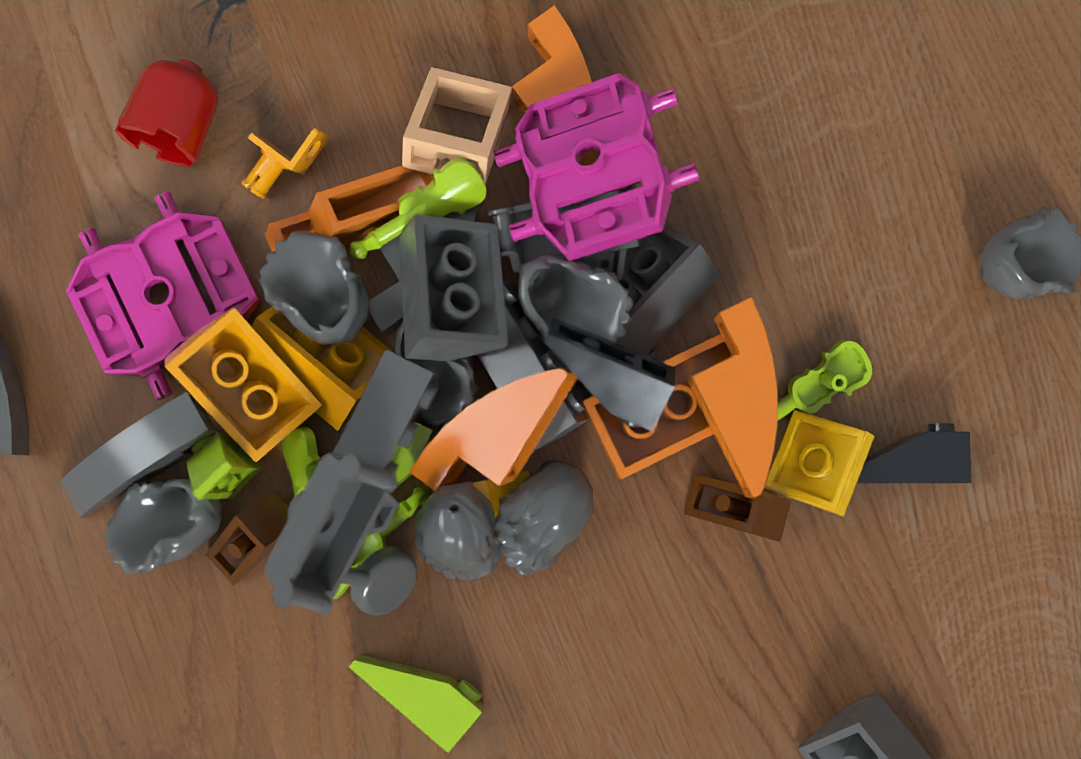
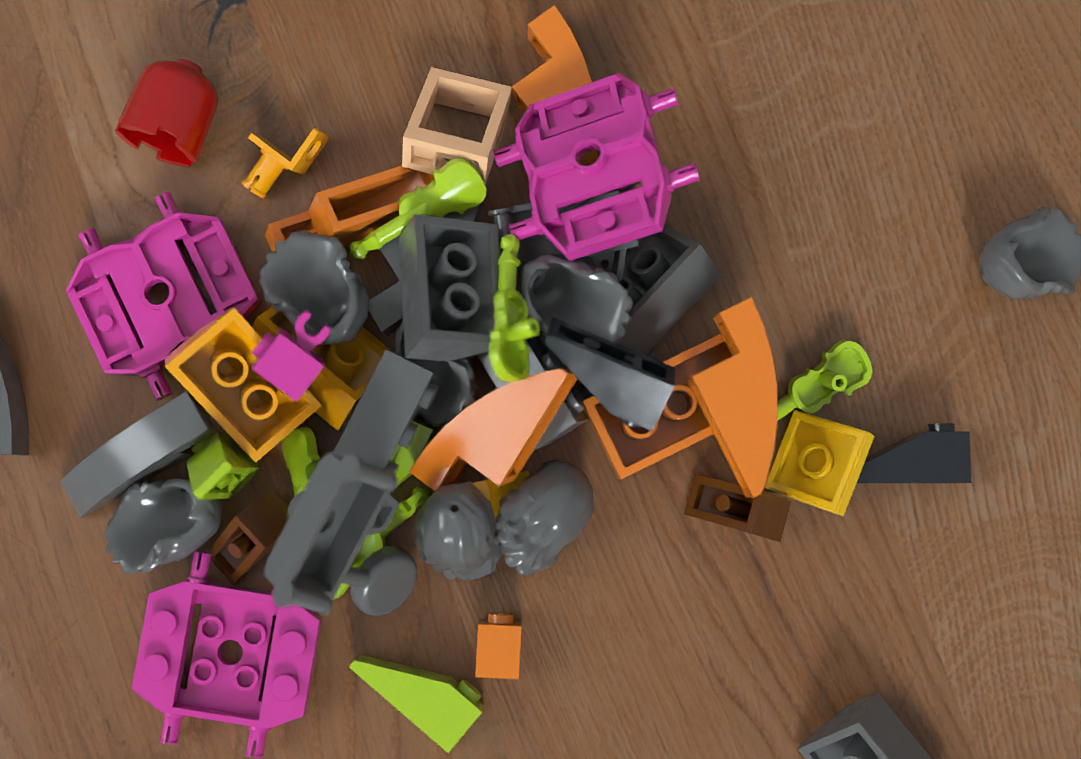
none -> dark pink piece [132,551,322,758]
none -> dark pink brick [251,310,330,402]
none -> orange brick [475,613,522,679]
none -> lime piece [489,234,540,382]

